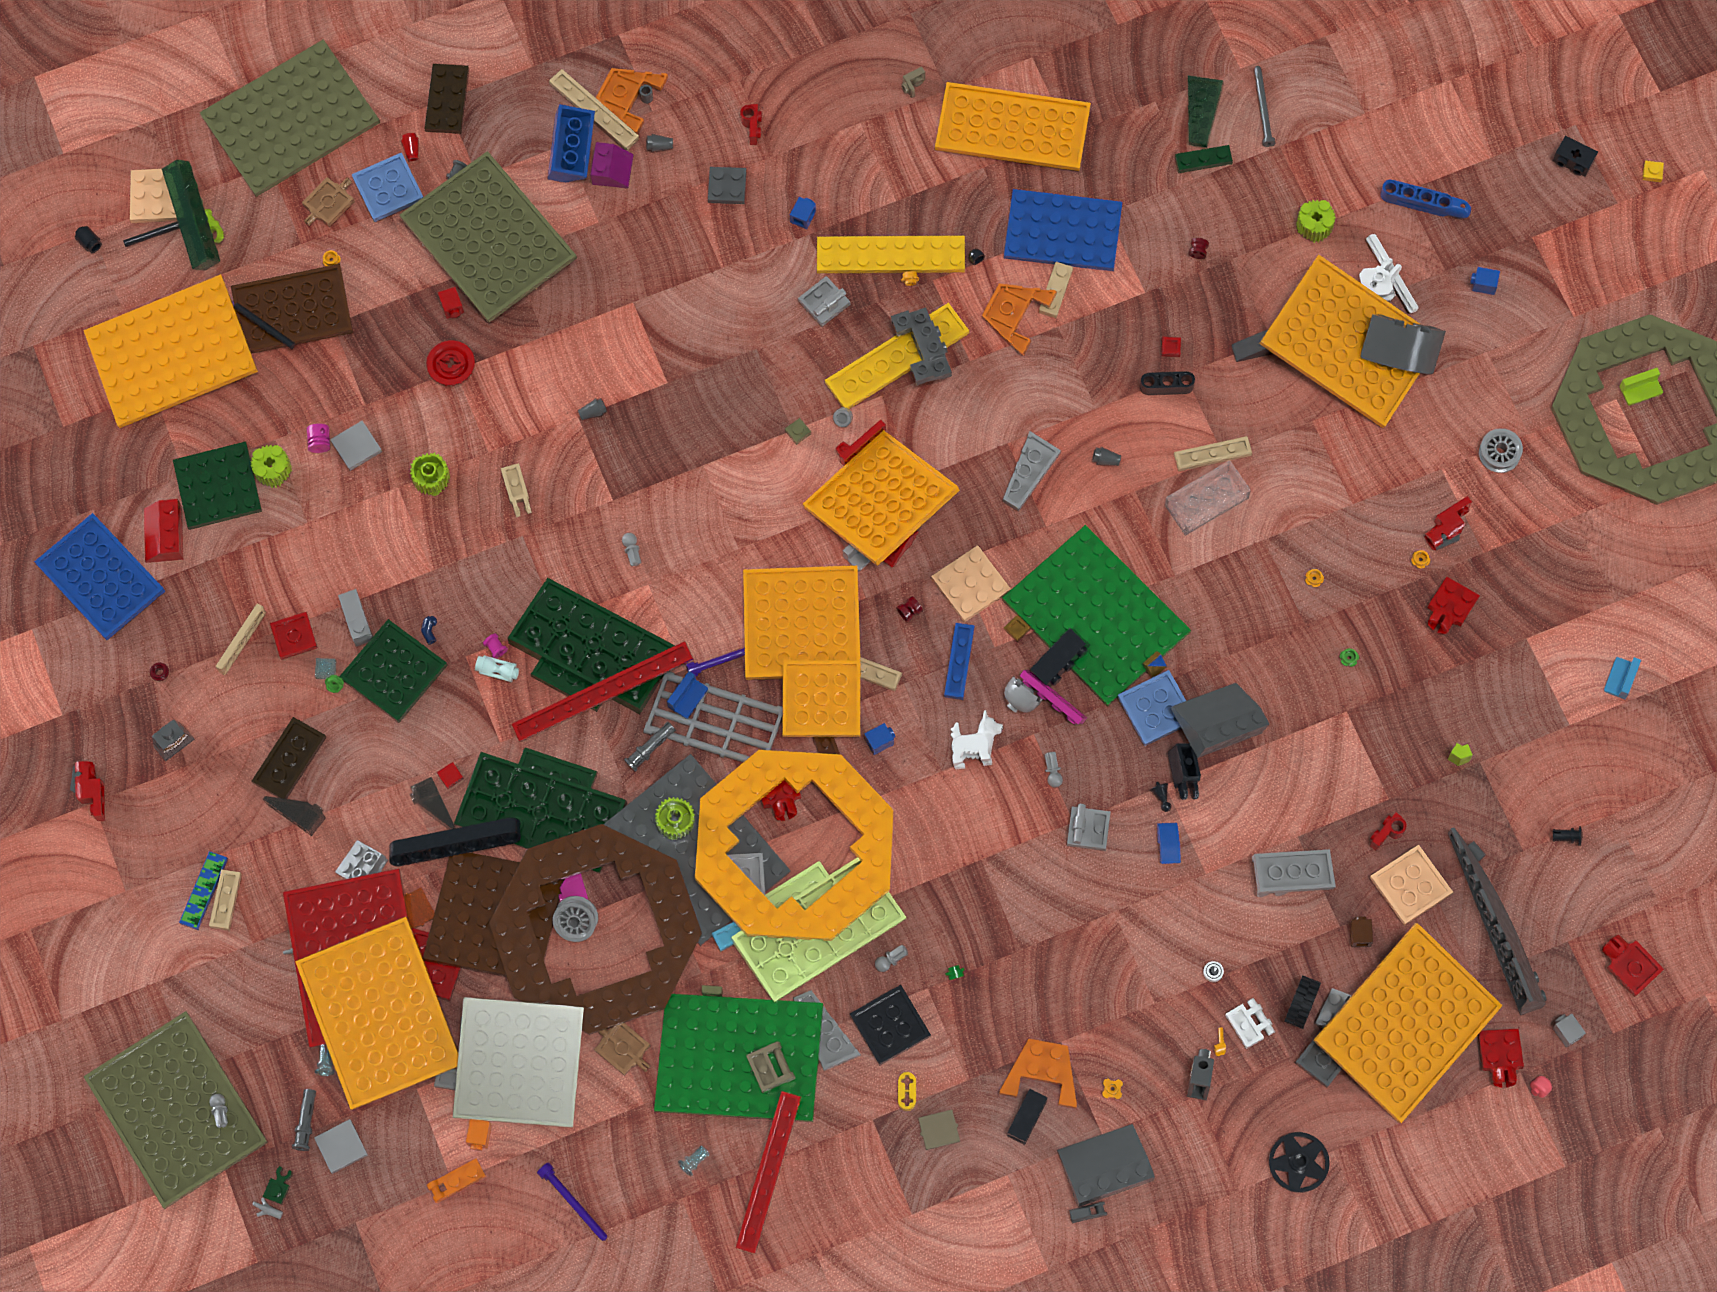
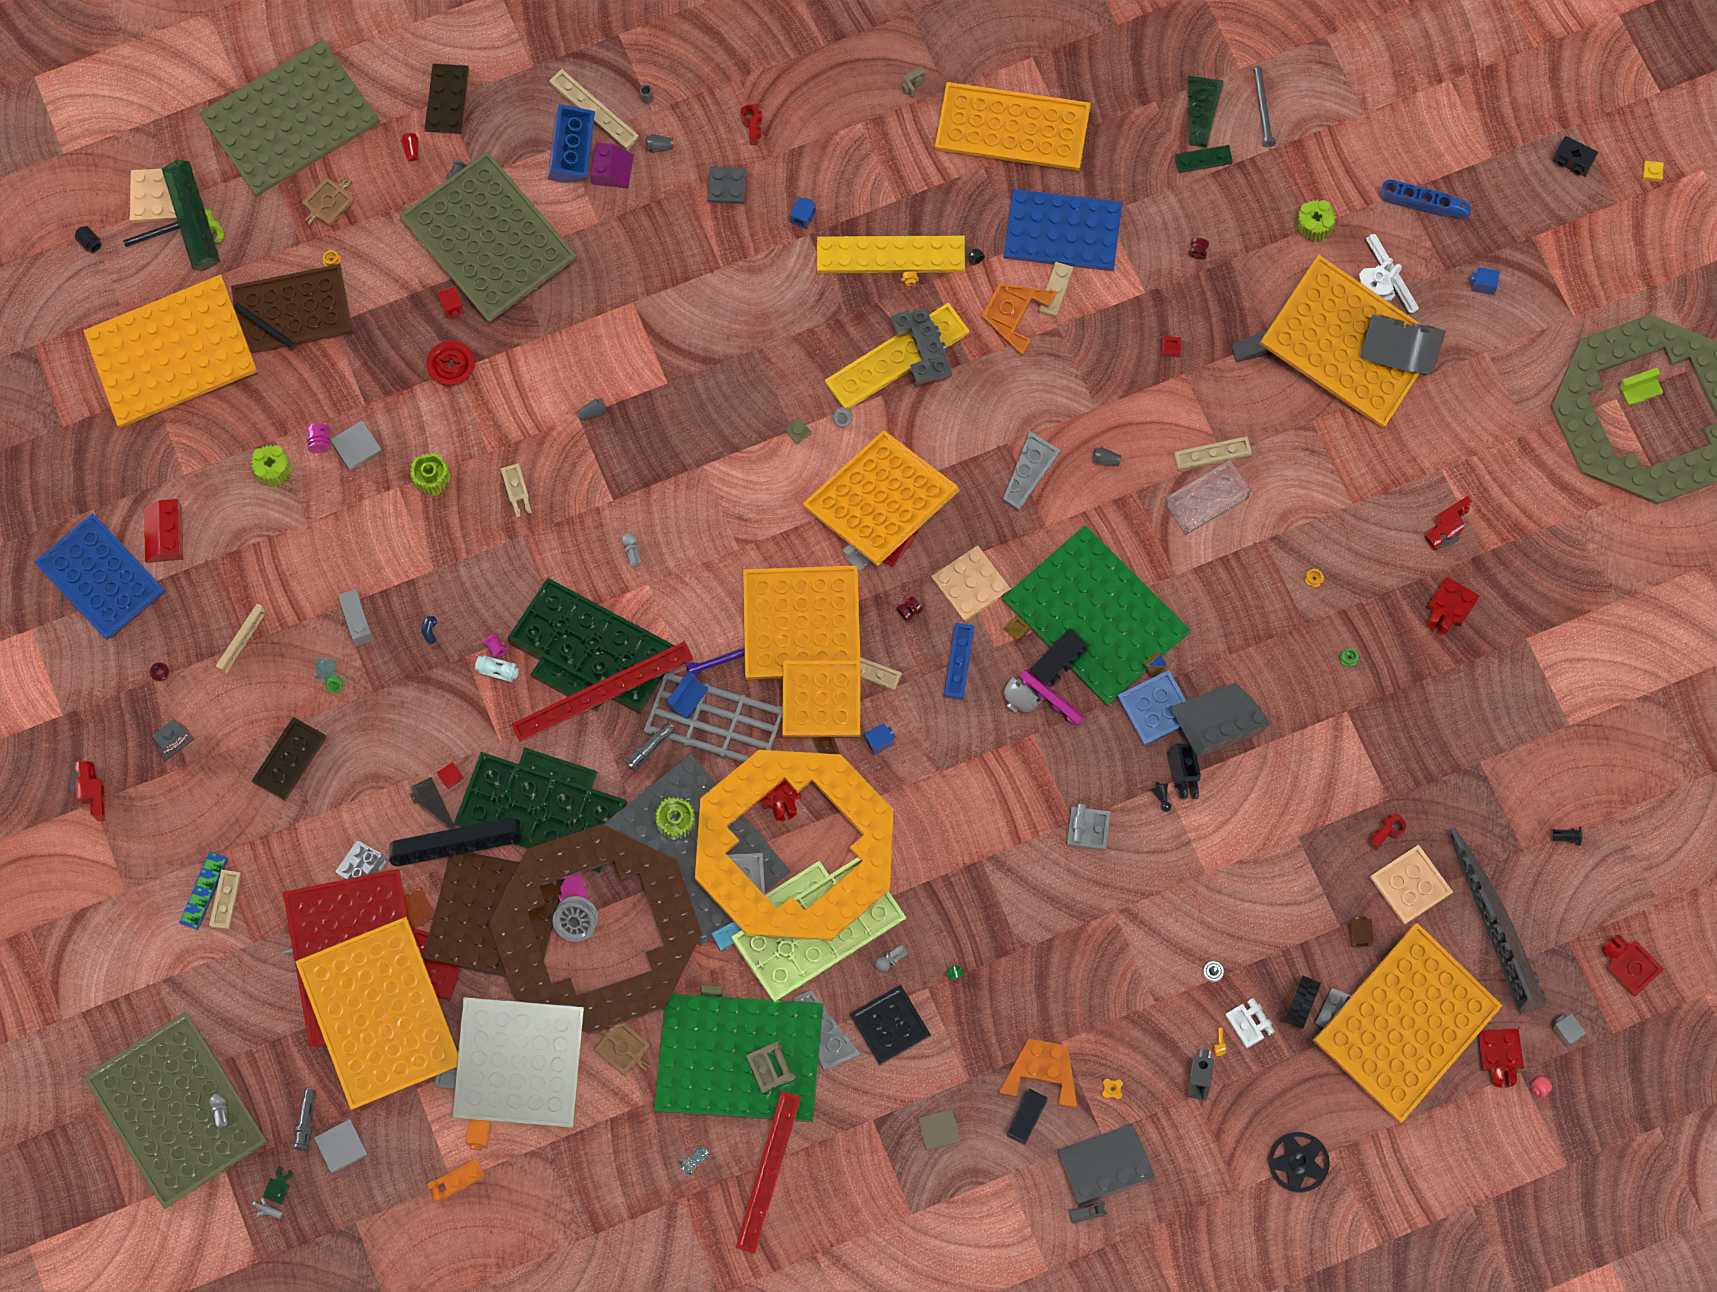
dark green plate [173,441,262,530] -> none
clear smoke slope [263,796,326,837] -> none
red plate [270,612,318,660] -> none
clear light blue pin [314,1045,335,1076] -> none
dark green plate [339,619,448,723] -> none
medium blue plate [352,152,423,222] -> none
dark purple piece [537,1162,607,1241] -> none
orange wing [596,68,668,134] -> none
light grey plate [798,276,850,327] -> none
red hinge [835,419,886,466] -> none
yellow beam [898,1072,916,1111] -> none
white animal [951,710,1003,770] -> none
light grey axle [1045,752,1063,788] -> none
black beam [1140,371,1195,395] -> none
blue slope [1157,823,1181,864] -> none
light grey hinge [1252,849,1336,897] -> none
dark grey plate [1295,1031,1342,1088] -> none
light orange plate [1411,550,1430,569] -> none
lime piece [1448,743,1473,766] -> none
dark grey hinge [1468,841,1486,862] -> none
light grey wheel [1479,429,1523,473] -> none
dark azure panel [1604,657,1641,700] -> none

